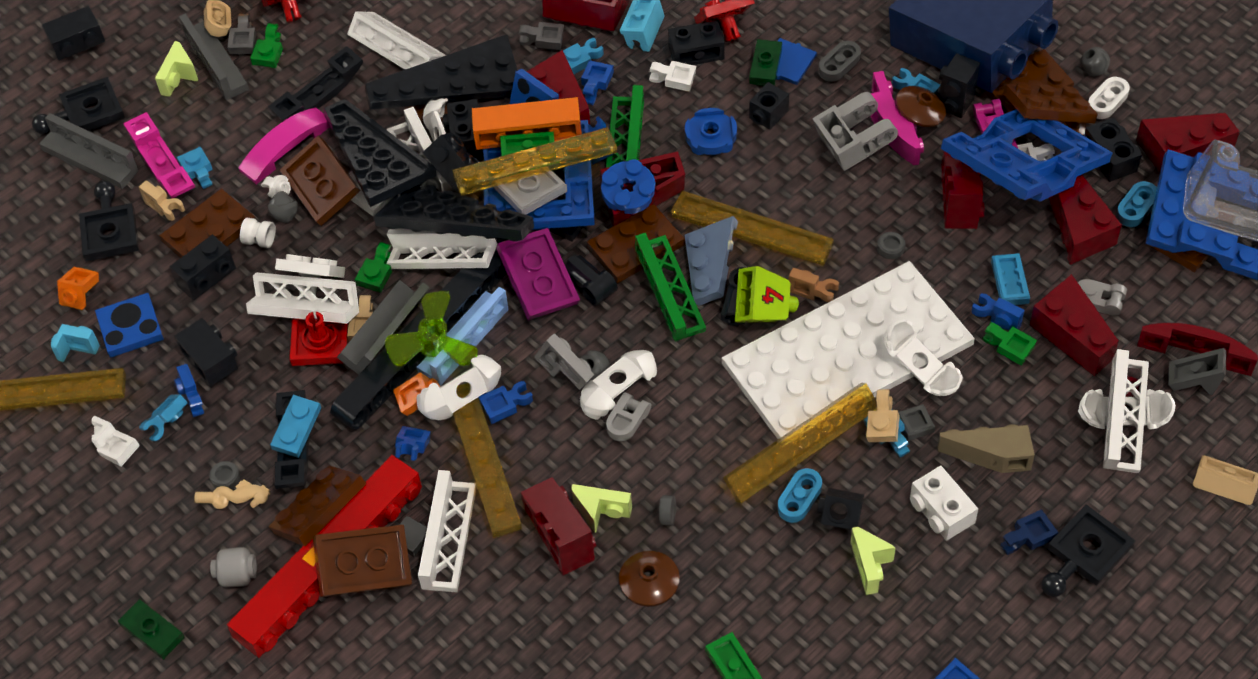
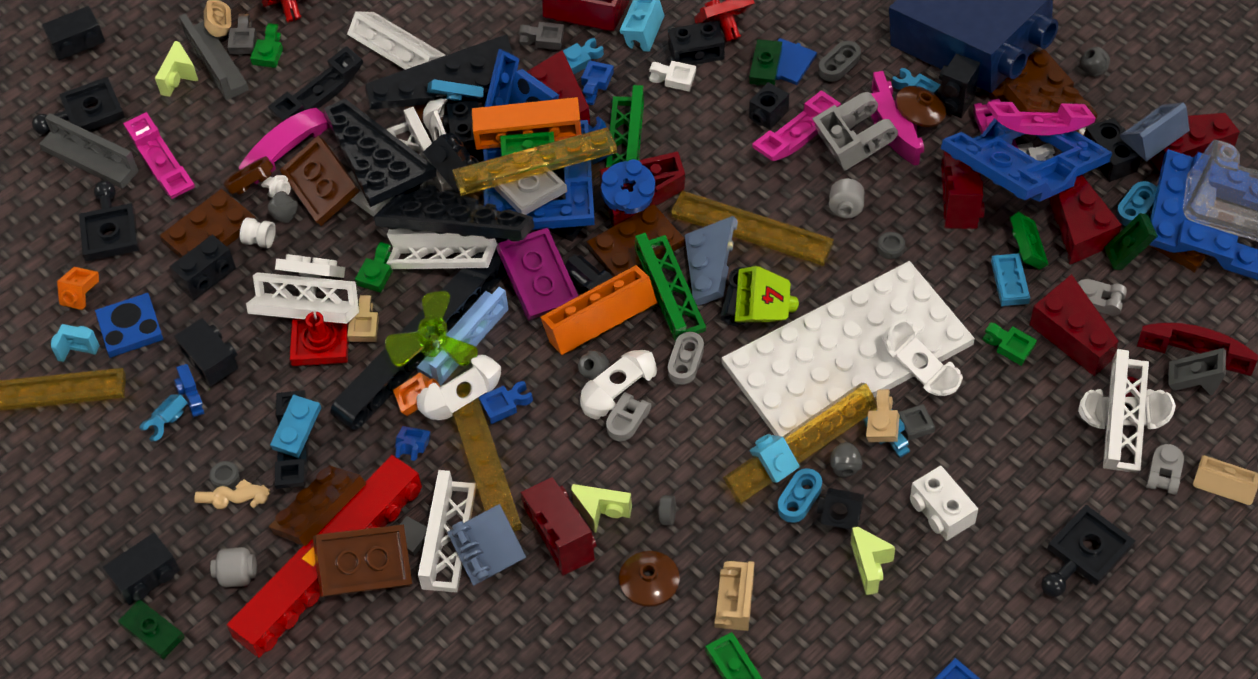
white slope [92,416,140,467] -> none
tan plate [139,180,185,221] -> none
dark azure plate [177,147,213,189] -> none
dark grey fence [337,280,429,375] -> none
light grey plate [534,333,594,390] -> none
blue plate [685,108,737,155] -> none
medium nougat plate [789,268,839,302] -> none
dark tan slope [937,424,1035,473] -> none
blue plate [971,293,1024,330] -> none
dark blue plate [1000,509,1058,555] -> none
white plate [1088,77,1130,119] -> none
none -> black brick [103,532,180,605]
none -> reddish brown plate [223,156,273,195]
none -> dark azure plate [427,79,484,101]
none -> sand blue hinge [447,504,527,586]
none -> blue slope [485,49,520,107]
none -> orange brick [540,265,657,355]
none -> light grey plate [668,332,704,385]
none -> tan hinge [715,561,754,631]
none -> medium azure bracket [749,434,800,483]
none -> dark pink slope [752,90,841,161]
none -> light grey head [829,178,865,218]
none -> dark grey piece [830,442,862,477]
none -> dark pink slope [987,102,1096,135]
none -> green plate [1010,212,1049,270]
none -> dark green plate [1104,213,1158,270]
none -> sand blue slope [1119,102,1190,161]
none -> light grey plate [1146,444,1184,495]

